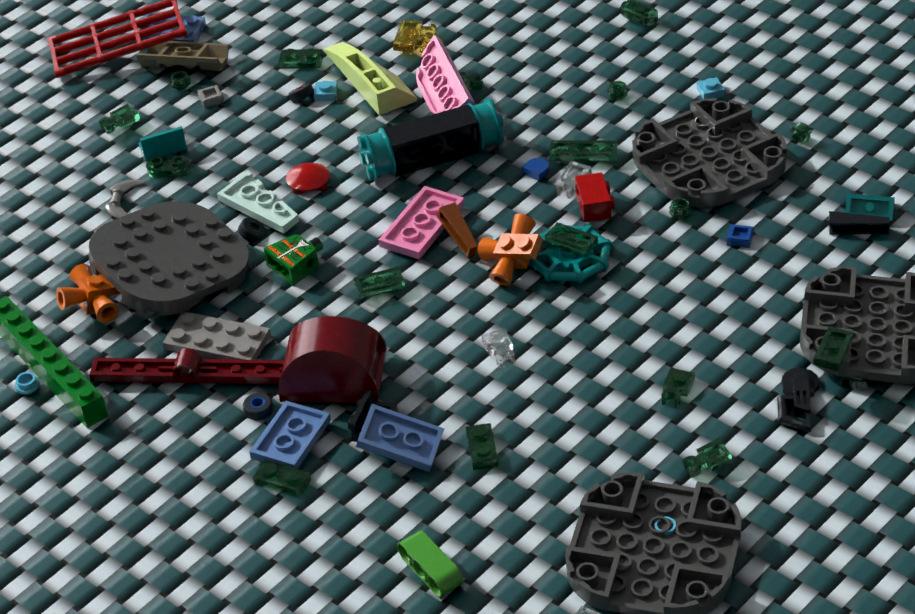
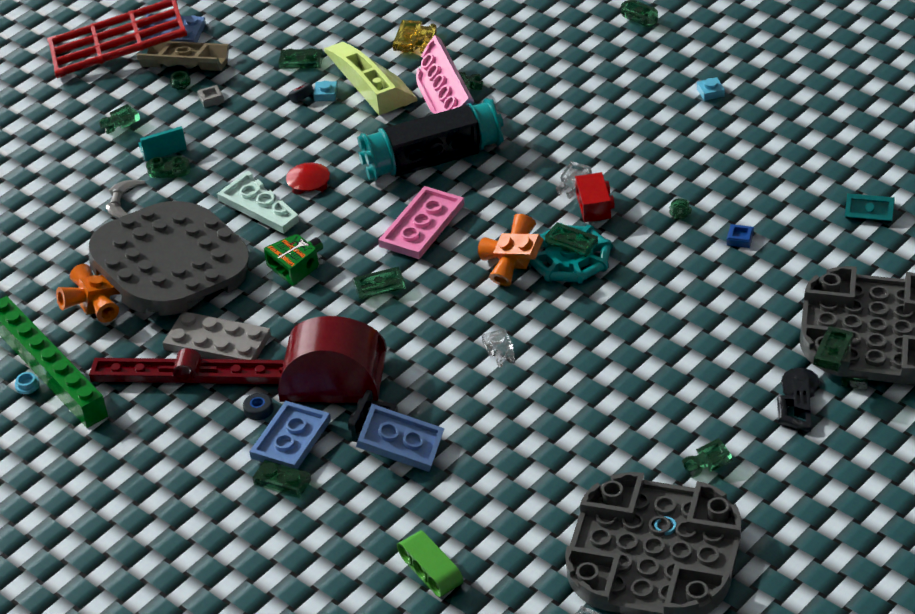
black wheel [238,217,266,243] -> none
dark orange piece [437,202,478,258] -> none
clear green plate [465,423,499,470] -> none
blue tile [522,158,549,181] -> none
clear green plate [550,140,618,162] -> none
clear green plate [607,81,628,100] -> none
dark grey plate [632,98,787,208] -> none
clear green plate [661,368,695,408] -> none
clear green plate [790,122,812,143] -> none
black piece [828,211,890,235] -> none

